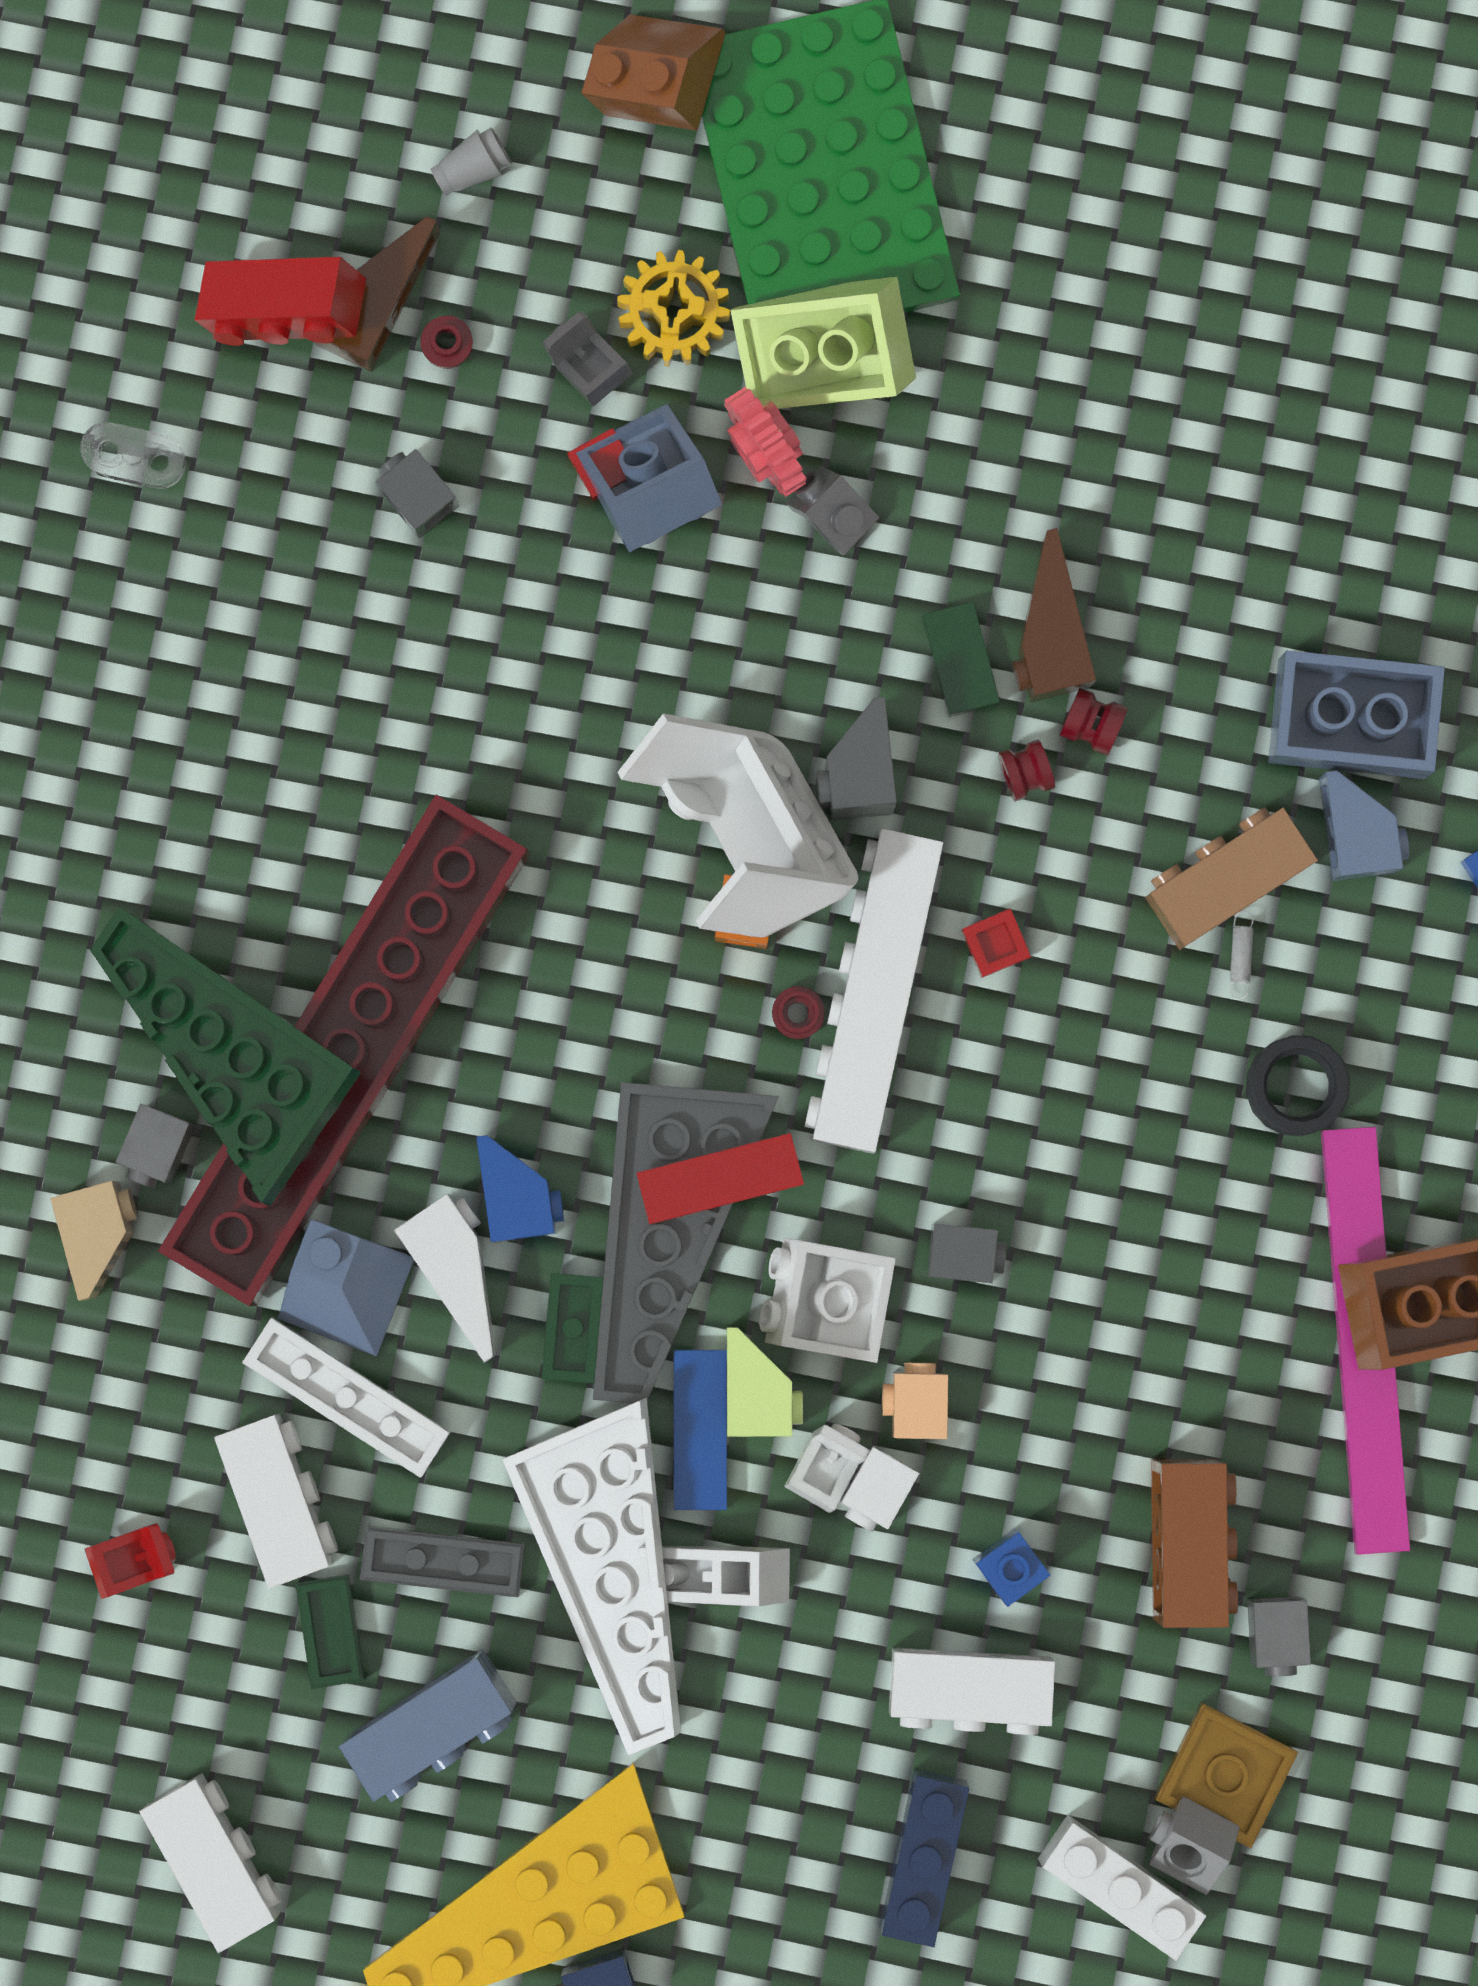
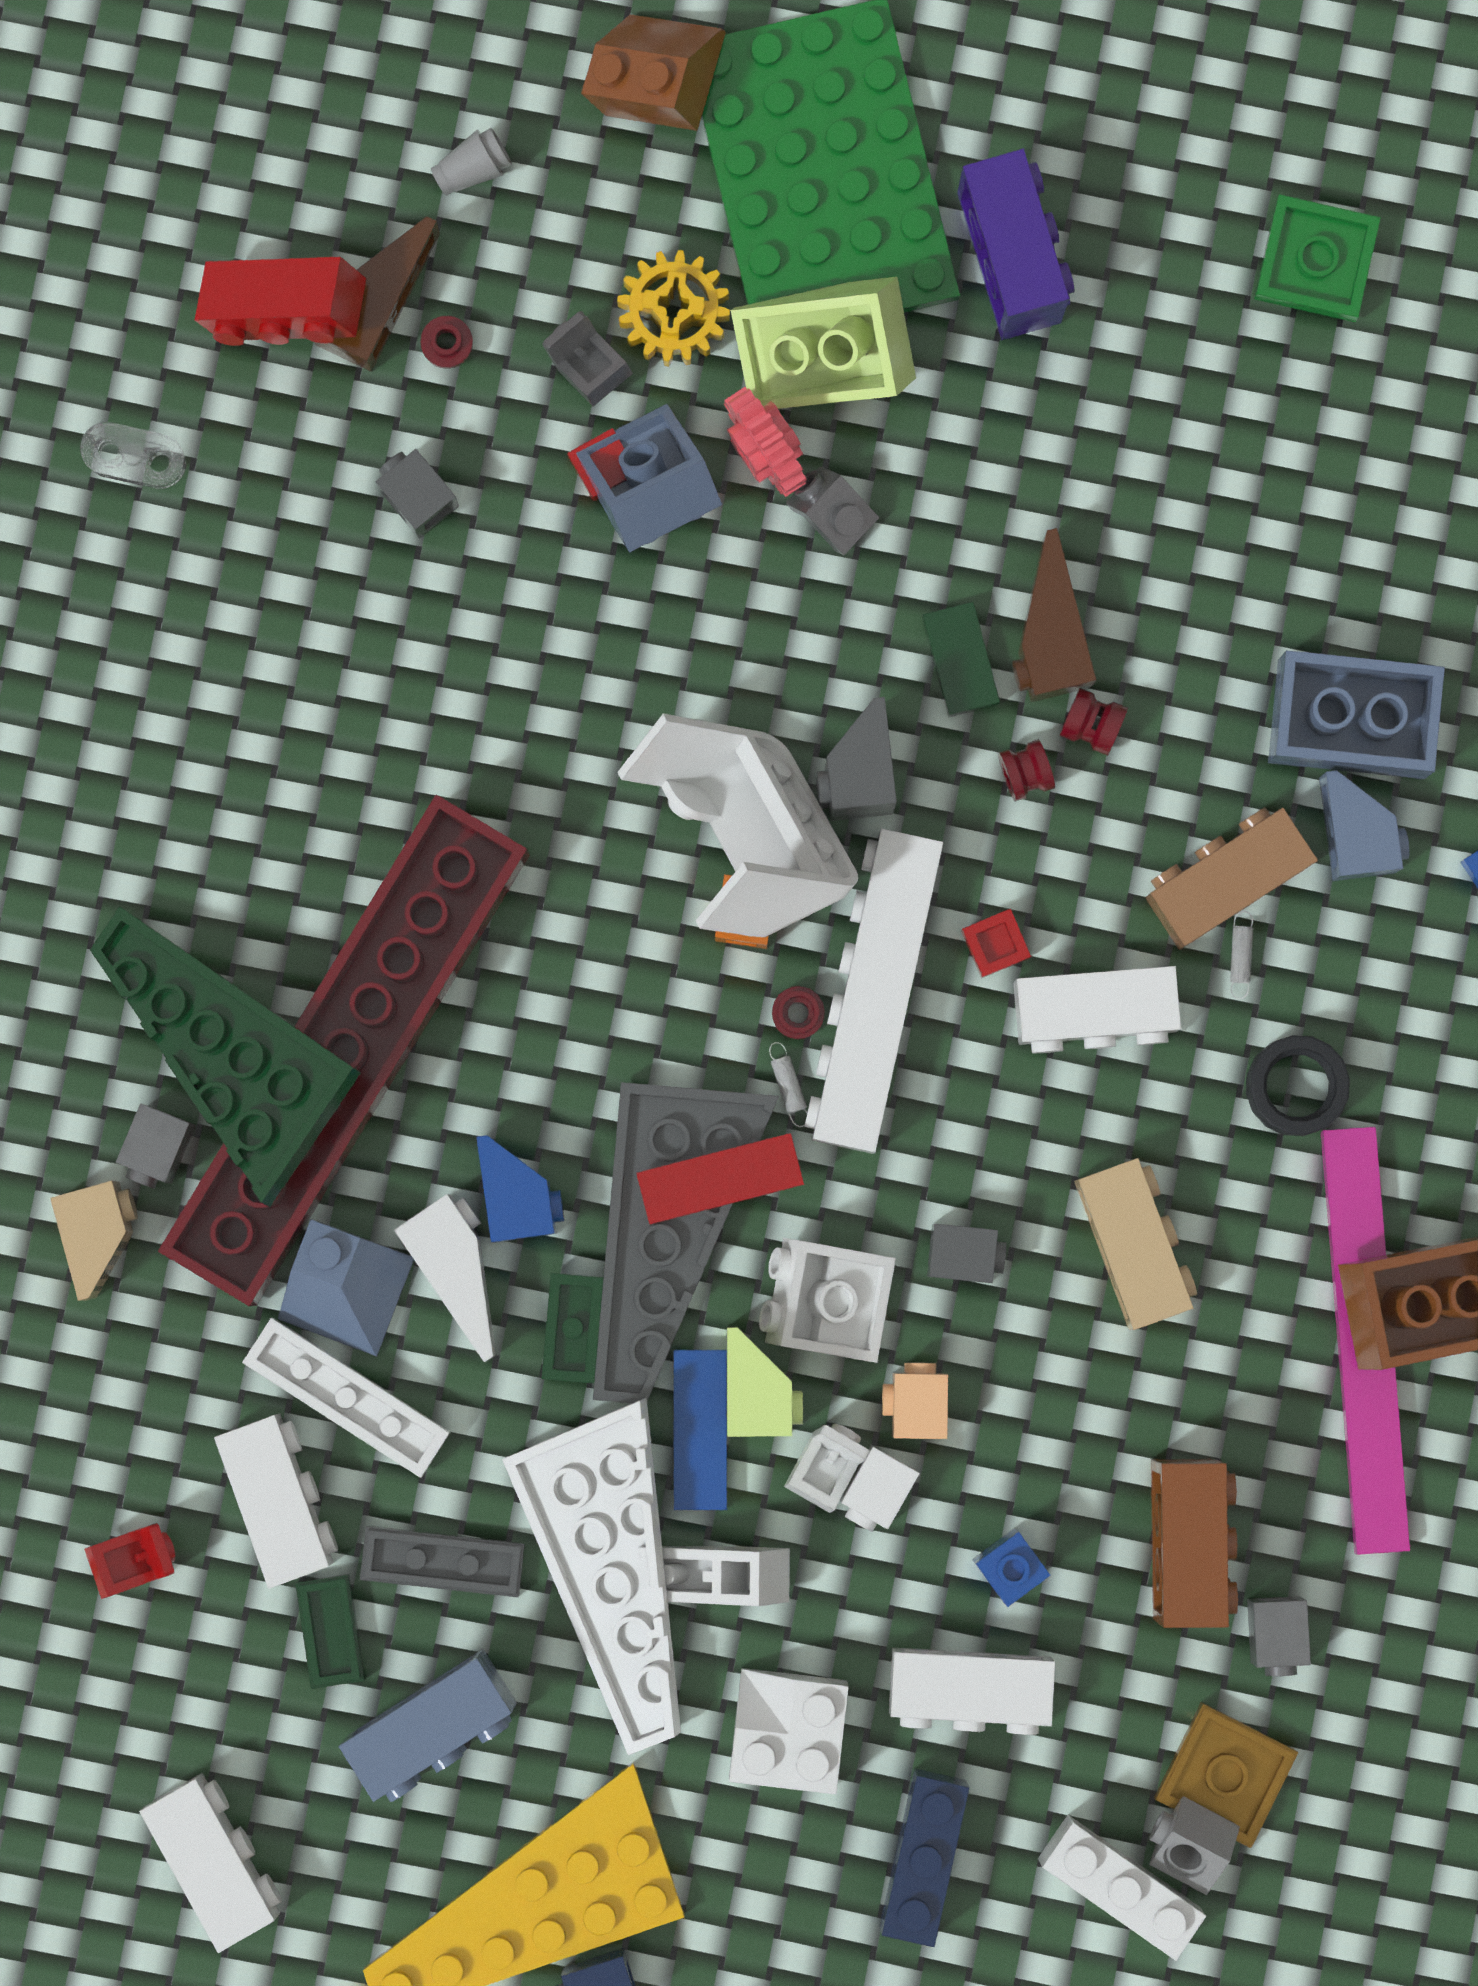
none -> white slope [729,1668,849,1794]
none -> white piece [769,1042,807,1127]
none -> dark purple brick [957,148,1075,340]
none -> white brick [1013,966,1181,1054]
none -> tan brick [1074,1158,1197,1330]
none -> green plate [1254,194,1381,322]

